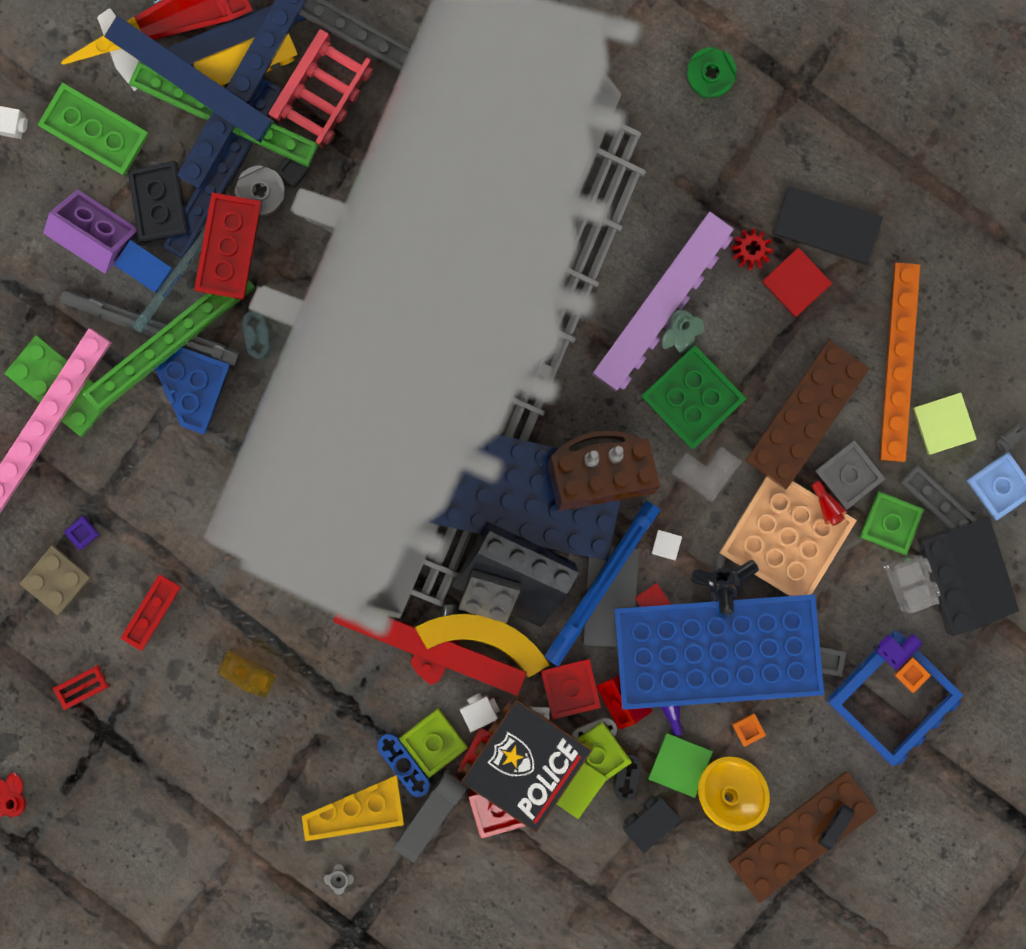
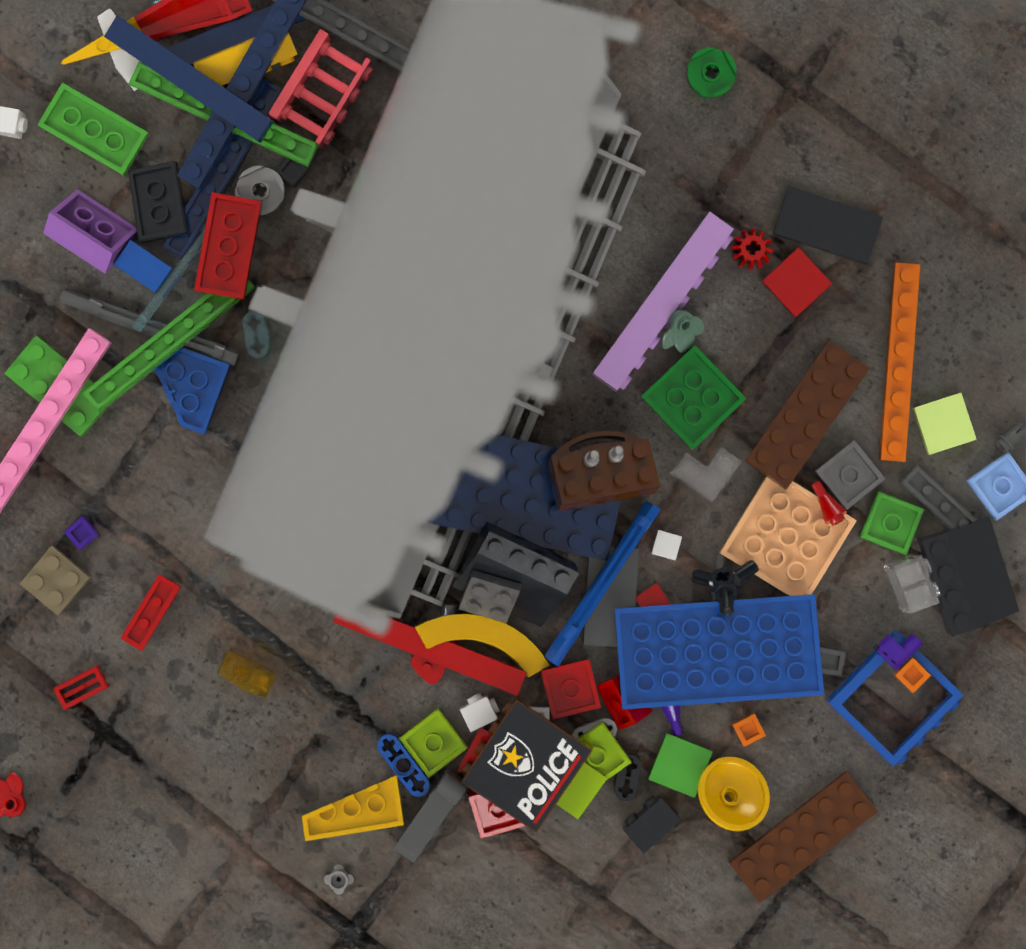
black beam [818,803,855,850] -> none

